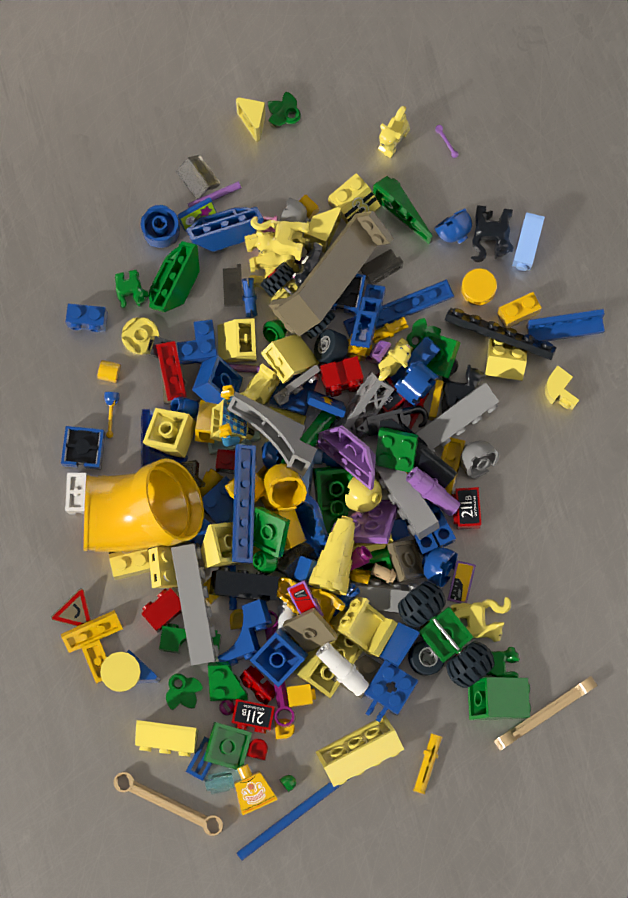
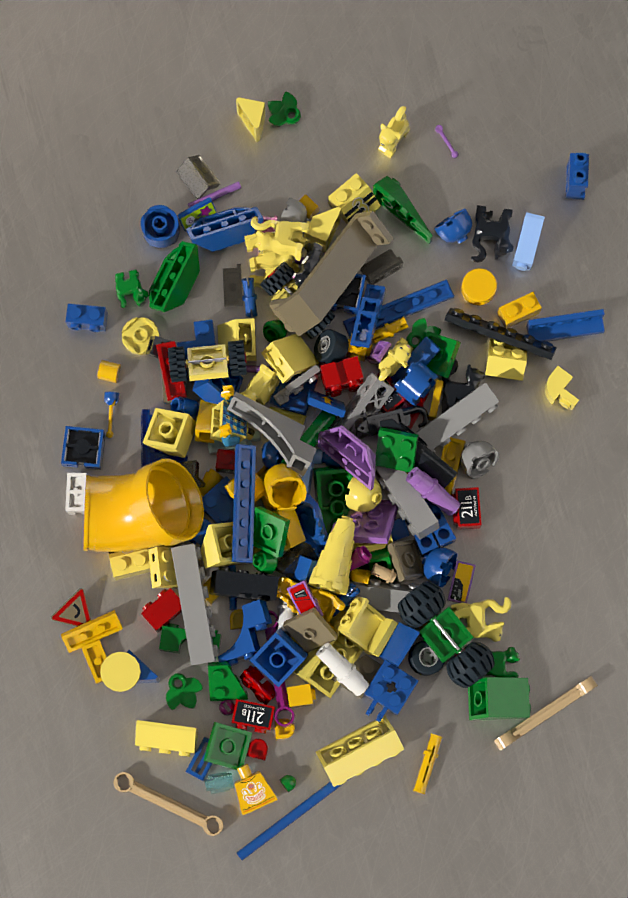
none -> plate [168,340,247,382]
none -> blue hips [565,153,589,200]

